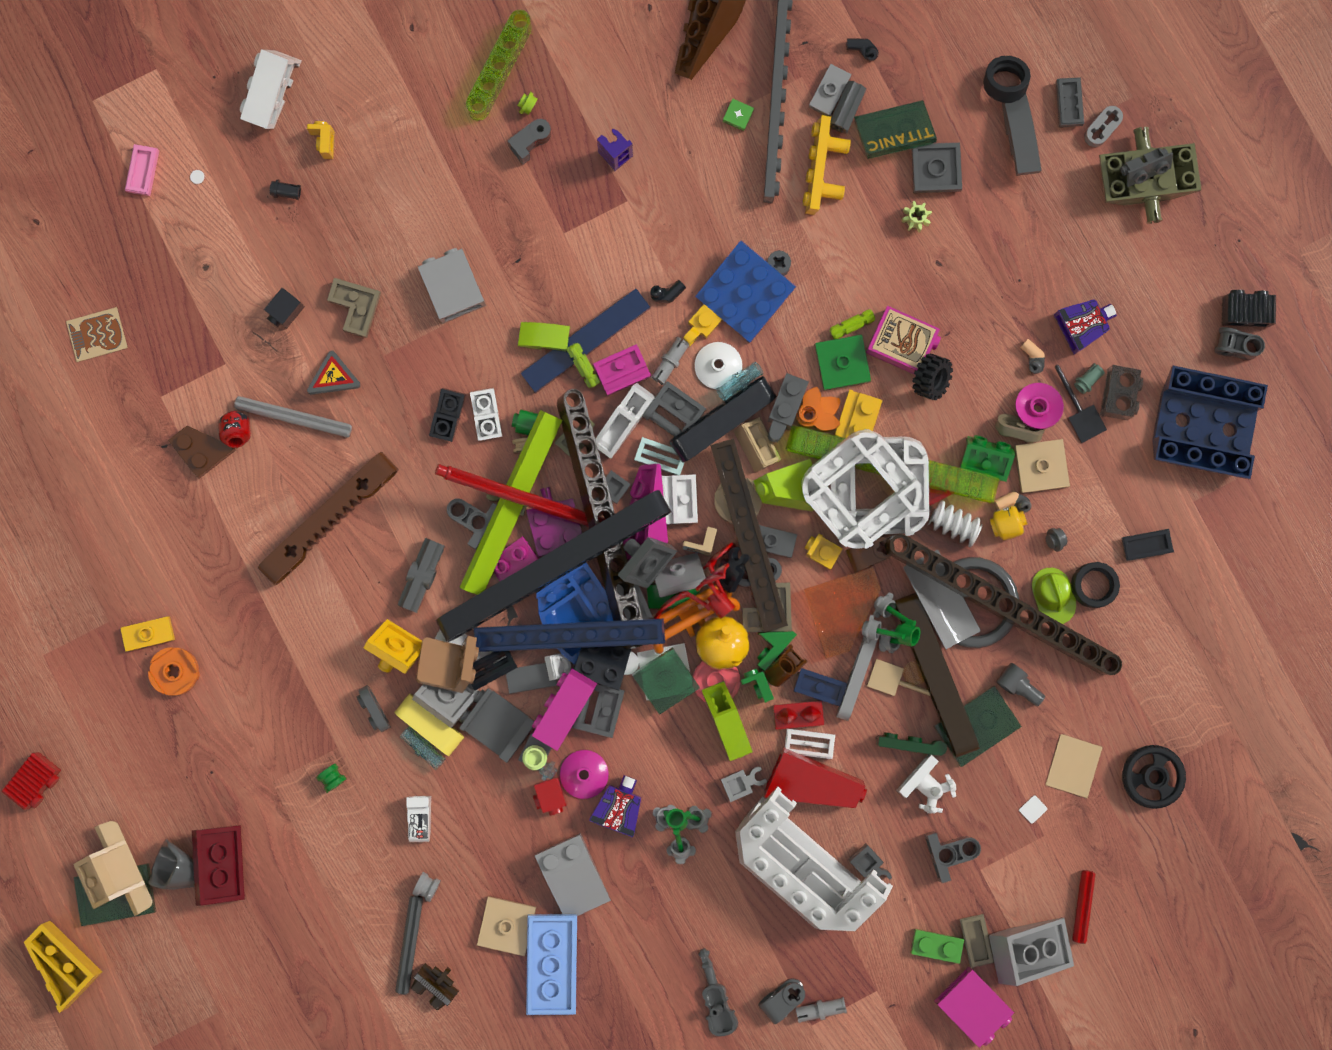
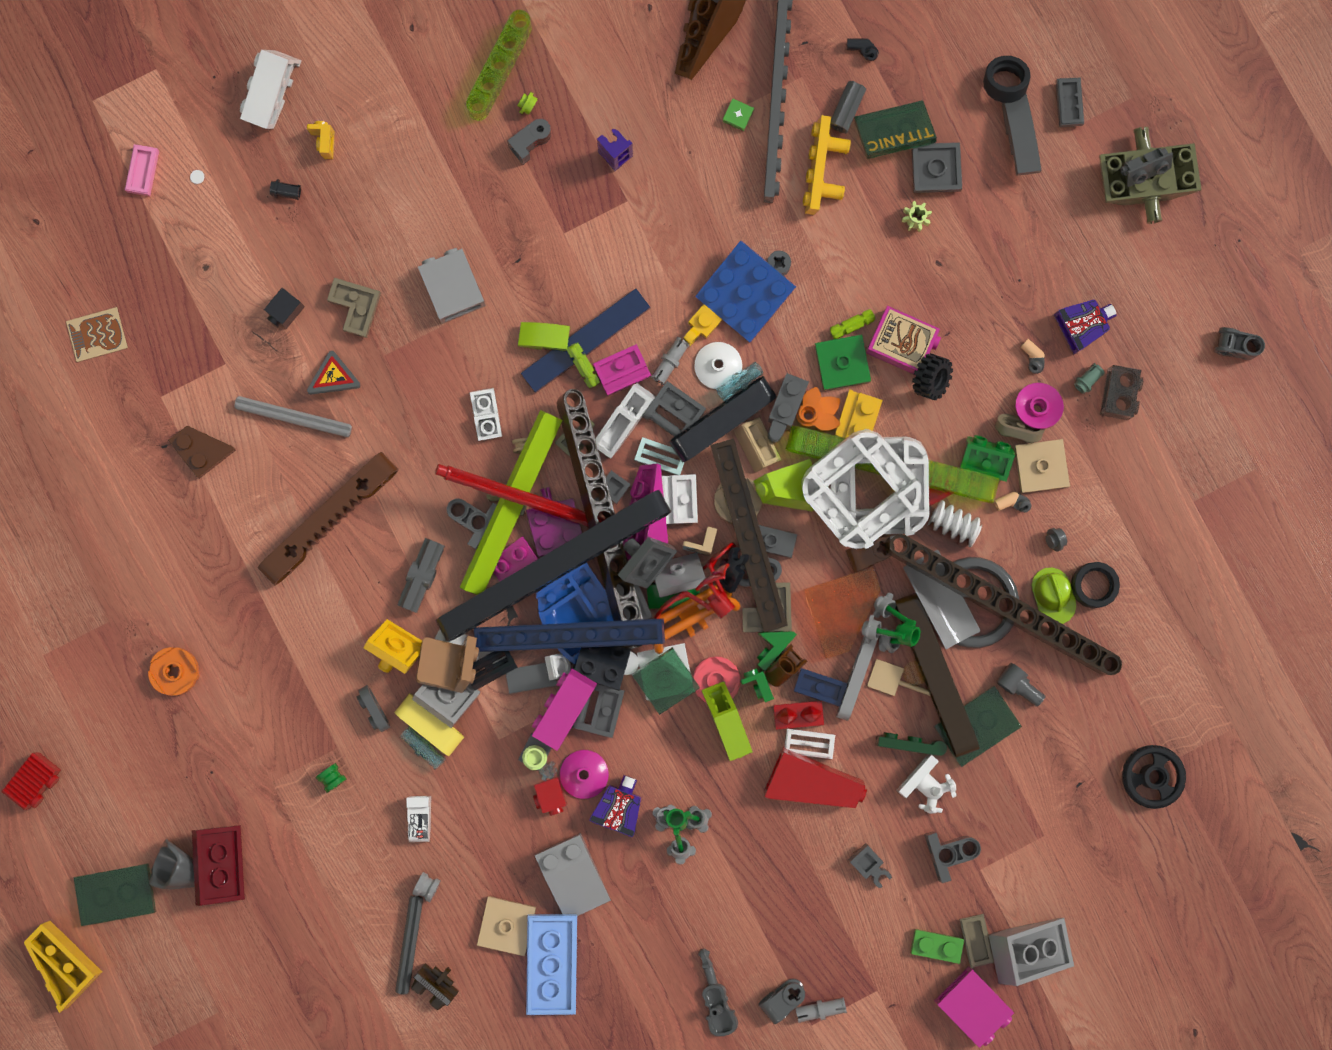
tan plate [73,821,152,916] -> none
yellow plate [120,616,175,652] -> none
red head [218,411,251,448] -> none
black slope [429,388,466,442] -> none
dark grey panel [459,688,534,763] -> none
green brick [512,409,538,436] -> none
black arm [650,280,686,303] -> none
yellow piece [695,616,749,670] -> none
light grey plate [721,767,767,802] -> none
white wedge [735,787,893,931] -> none
yellow bracket [804,534,843,570] -> none
light grey plate [809,64,852,117] -> none
yellow head [990,506,1028,541] -> none
white sticker [1019,795,1047,824] -> none
tan sticker [1046,734,1102,798] -> none
black piece [1055,365,1107,443] -> none
red axle [1072,870,1096,944] -> none
light grey beam [1084,106,1123,147] -> none
black tile [1122,529,1174,561] -> none
dark blue slope [1152,365,1268,480] -> none
black brick [1222,290,1276,327] -> none

